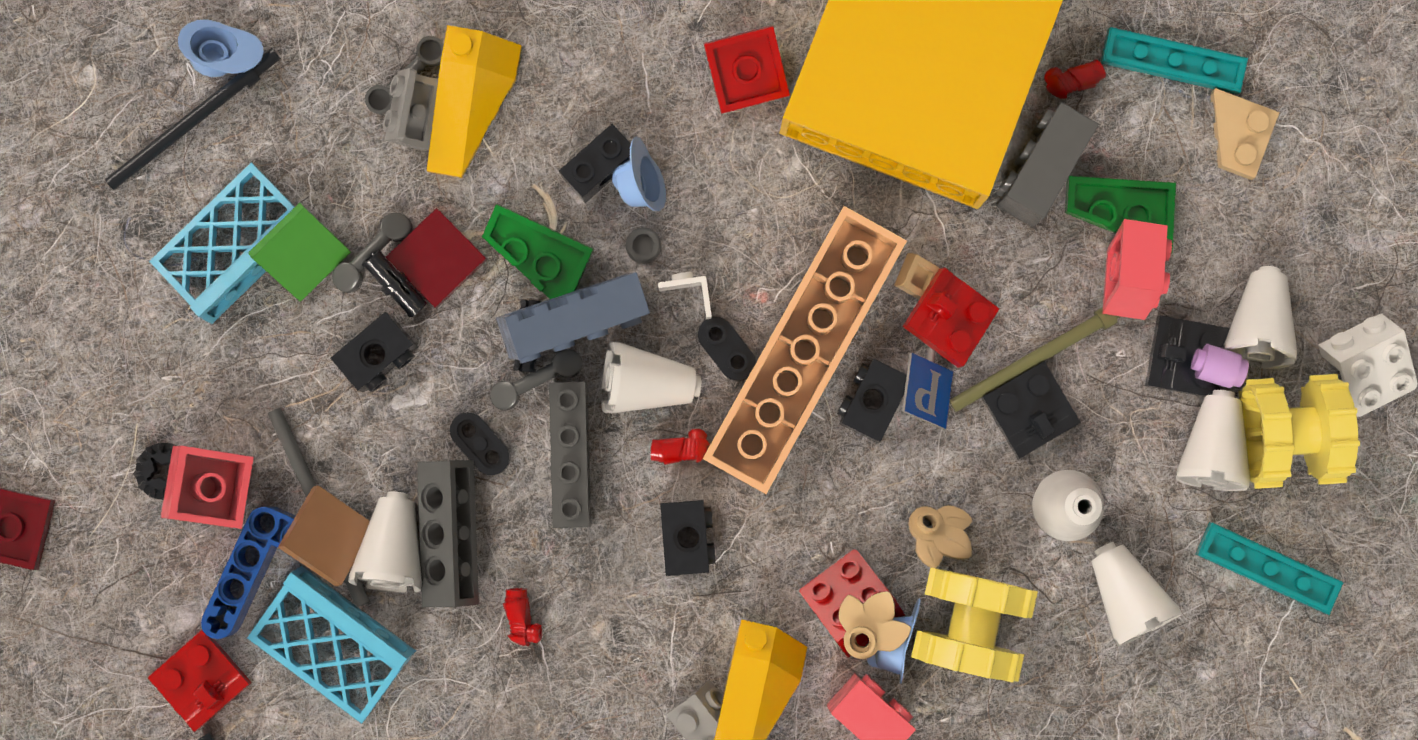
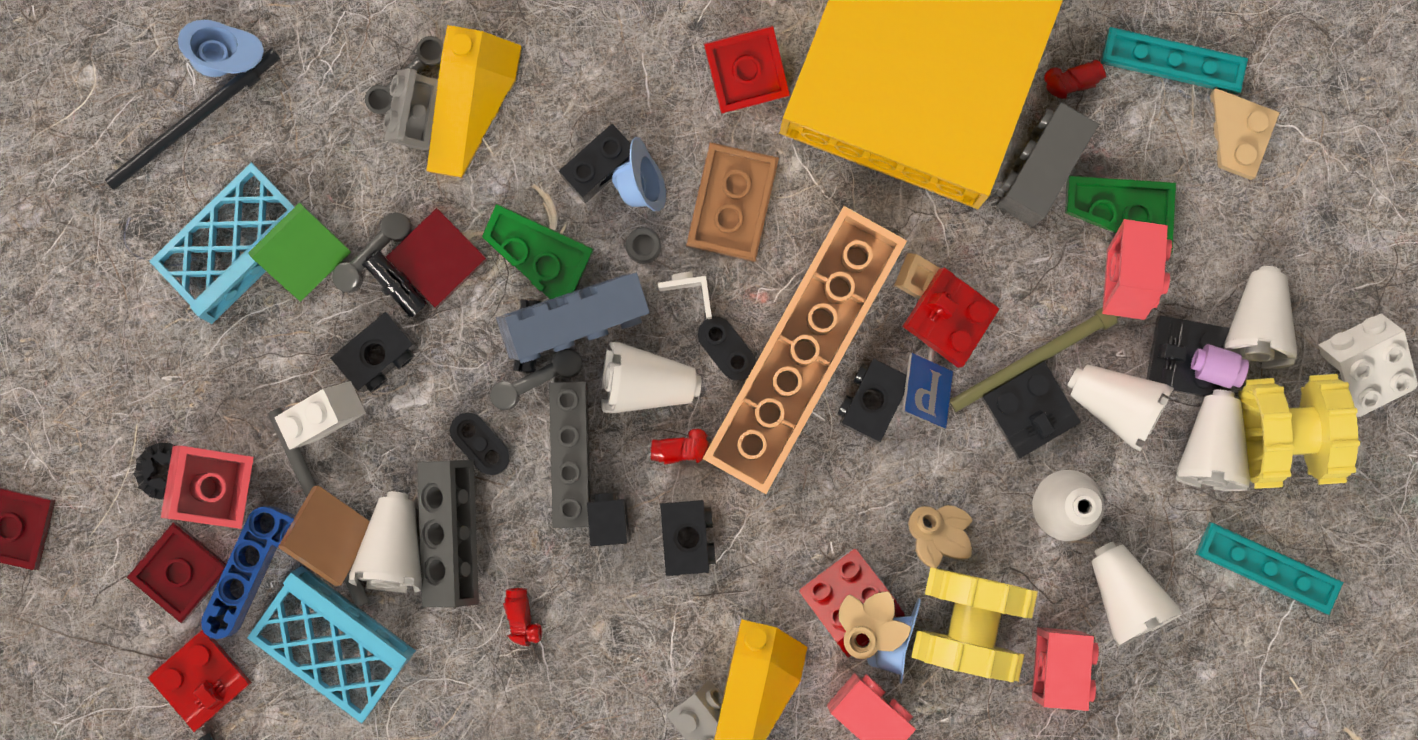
none -> dark red tile [127,522,226,624]
none -> white brick [274,381,366,450]
none -> black brick [587,492,630,547]
none -> medium nougat tile [686,142,779,262]
none -> coral brick [1032,627,1099,711]
none -> white cone [1068,364,1174,451]

